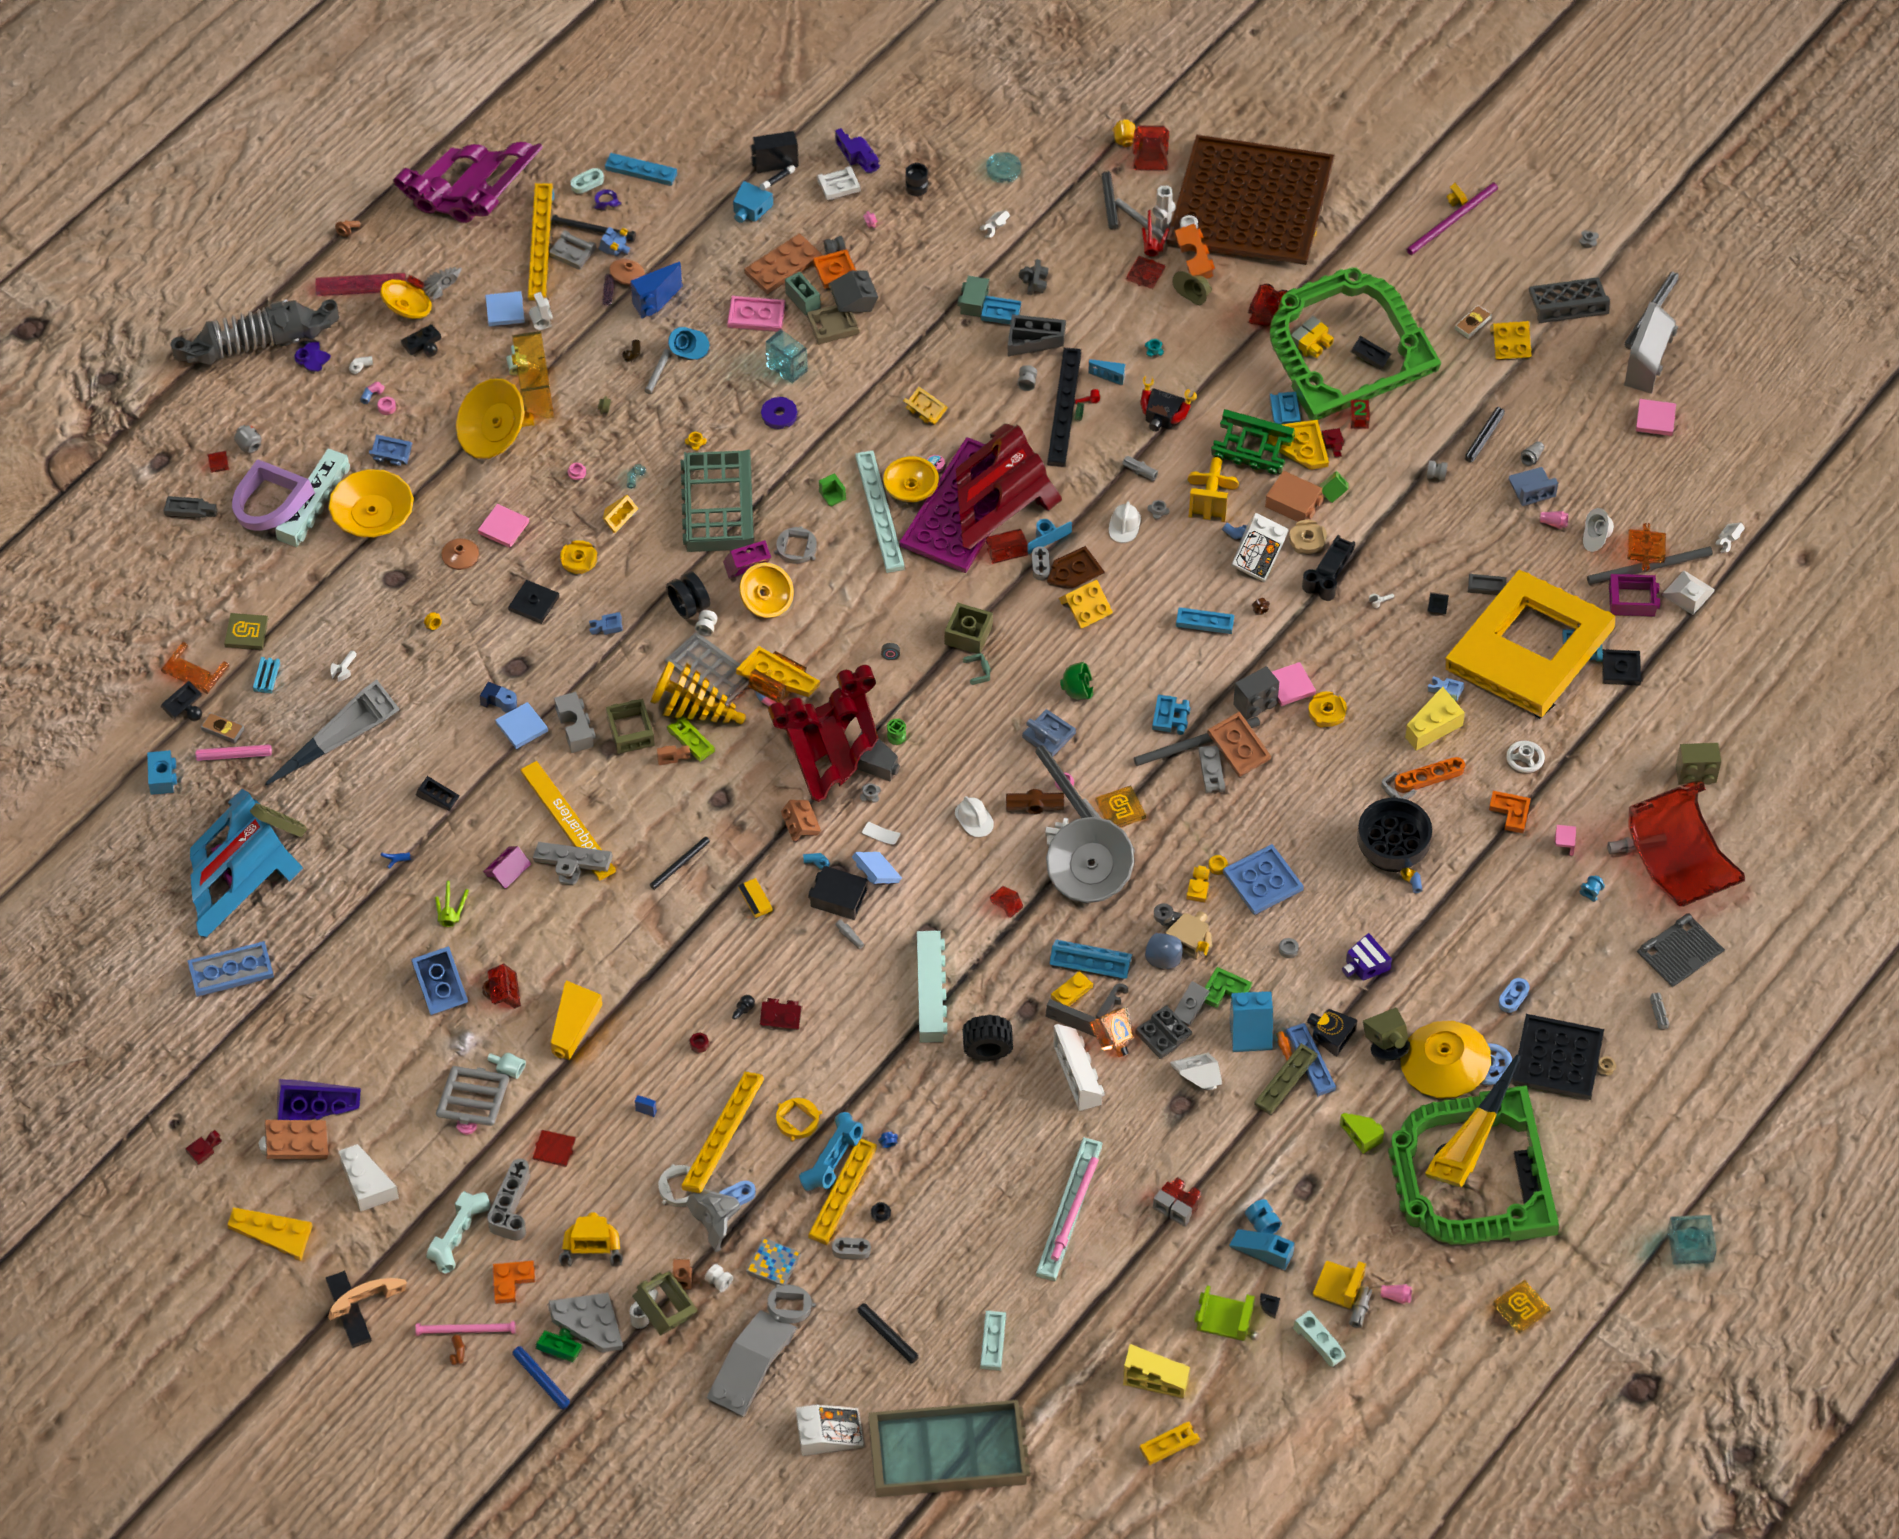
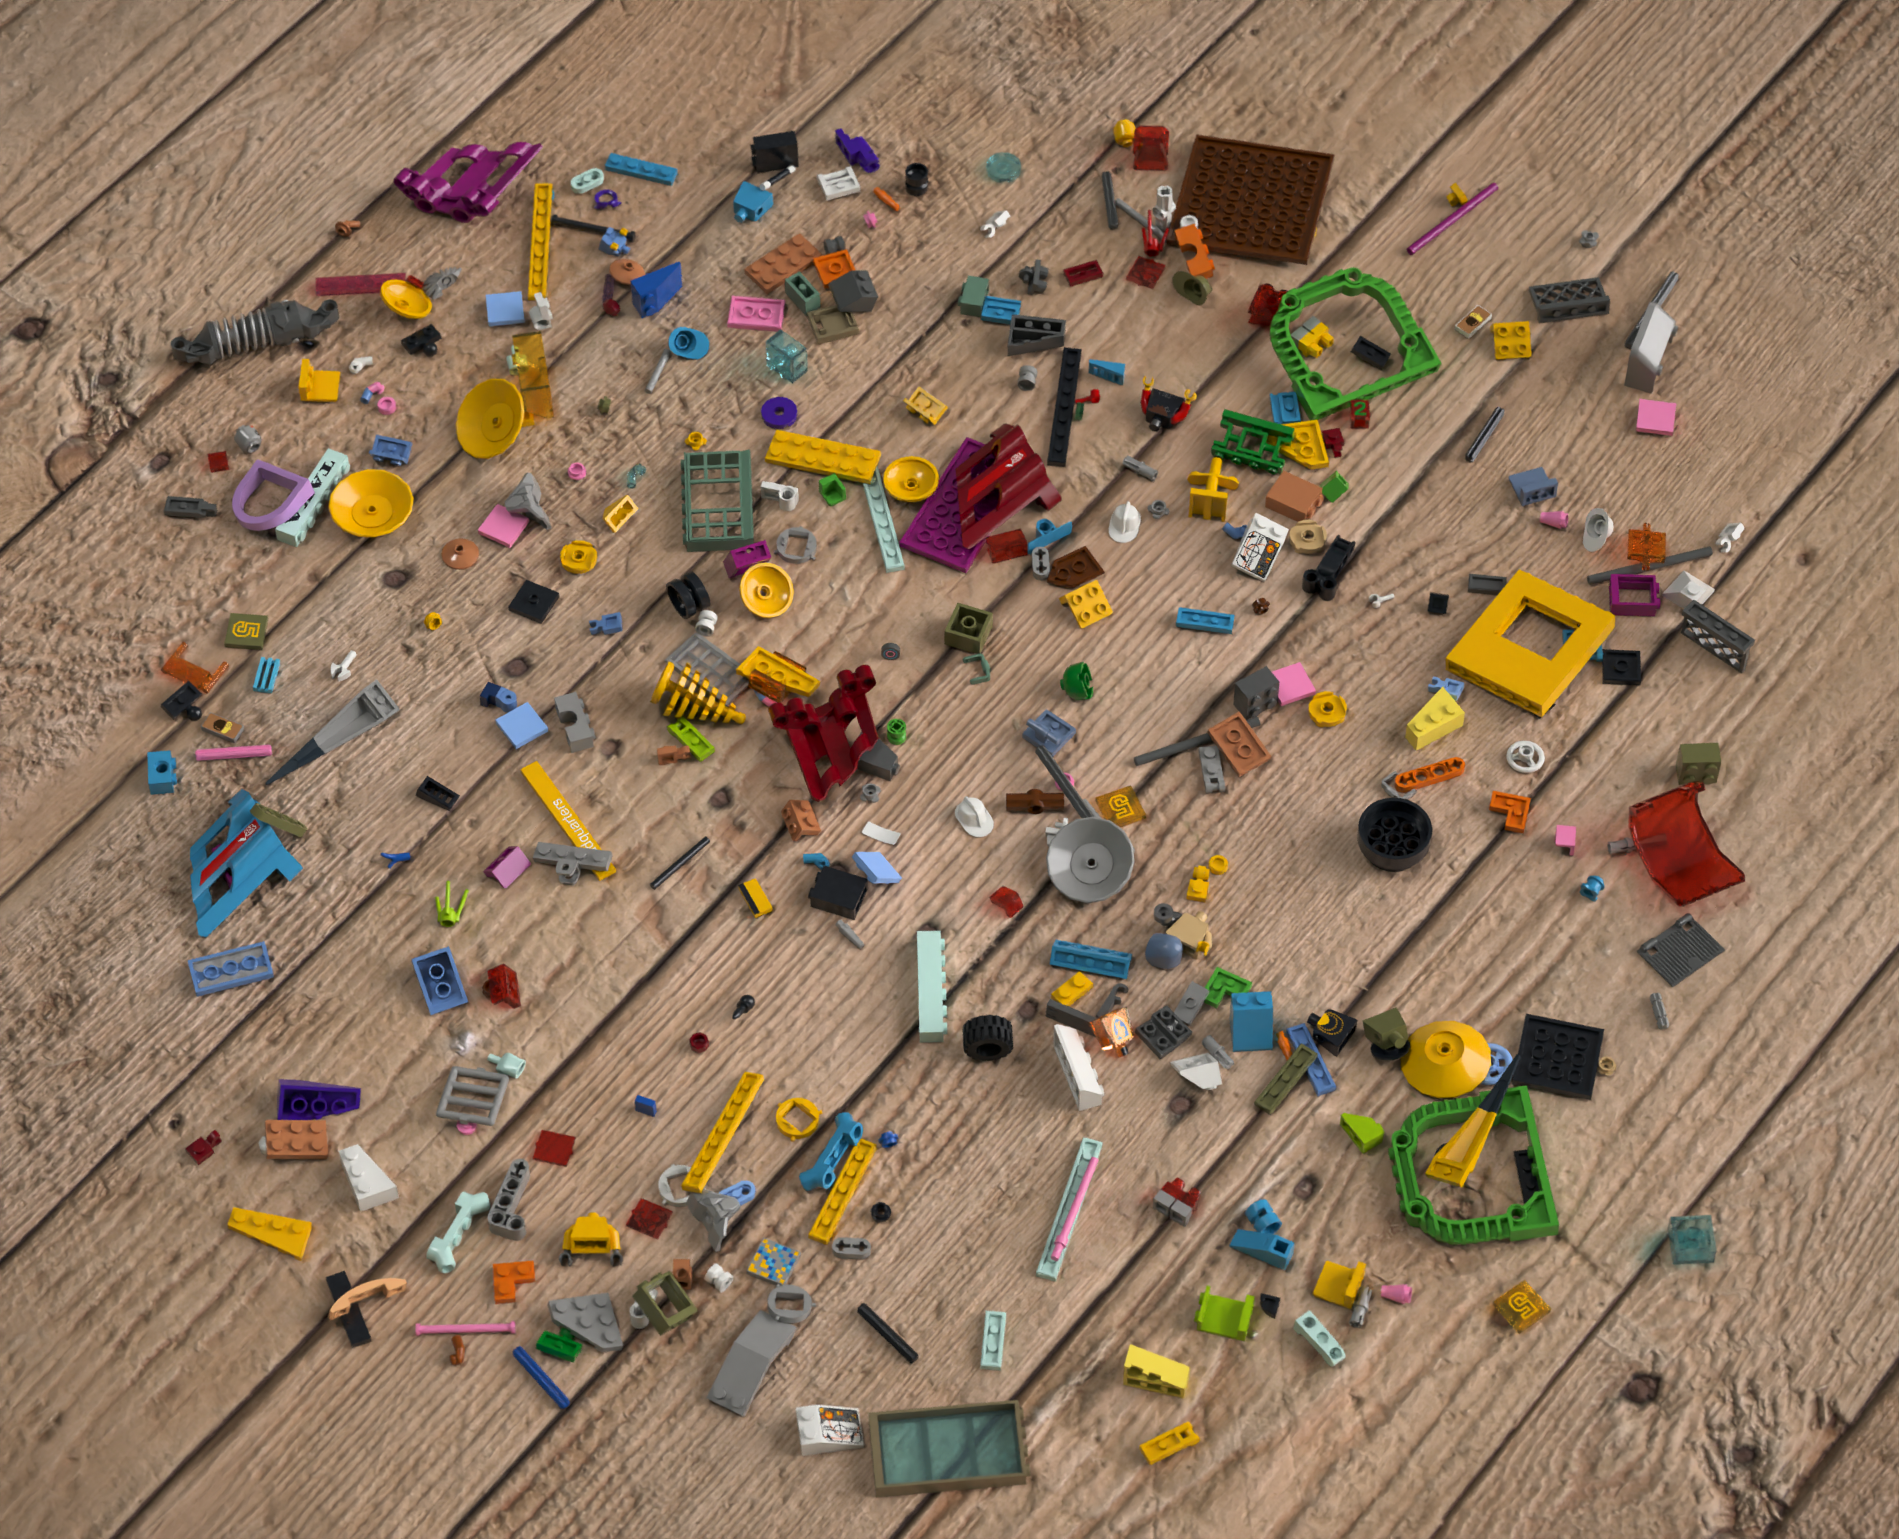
dark purple plate [294,342,331,372] -> none
light grey plate [549,230,596,270] -> none
yellow slope [551,980,602,1060] -> none
olive window [606,699,655,754] -> none
dark brown arm [622,340,641,362] -> none
dark red bracket [760,998,803,1029] -> none
tile [927,455,945,473] -> none
teal plate [1145,339,1164,356] -> none
dark azure plate [1152,694,1190,735] -> none
medium blue plate [1223,844,1304,915] -> none
light grey tile [1279,938,1299,958] -> none
dark purple torso [1342,933,1392,980] -> none
arm [1400,868,1422,893] -> none
light grey wheel [1427,460,1448,481] -> none
light blue plate [1499,978,1529,1013] -> none
light grey cone [1520,441,1544,466] -> none
none -> yellow bracket [298,359,340,402]
none -> light grey piece [505,473,551,530]
none -> dark red tile [602,299,620,317]
none -> clear red piece [626,1198,673,1240]
none -> white plate [761,481,799,511]
none -> yellow plate [765,430,881,484]
none -> orange animal [873,187,900,211]
none -> dark red tile [1063,260,1103,287]
none -> light grey axle [1202,1035,1234,1069]
none -> dark grey fence [1681,600,1755,673]

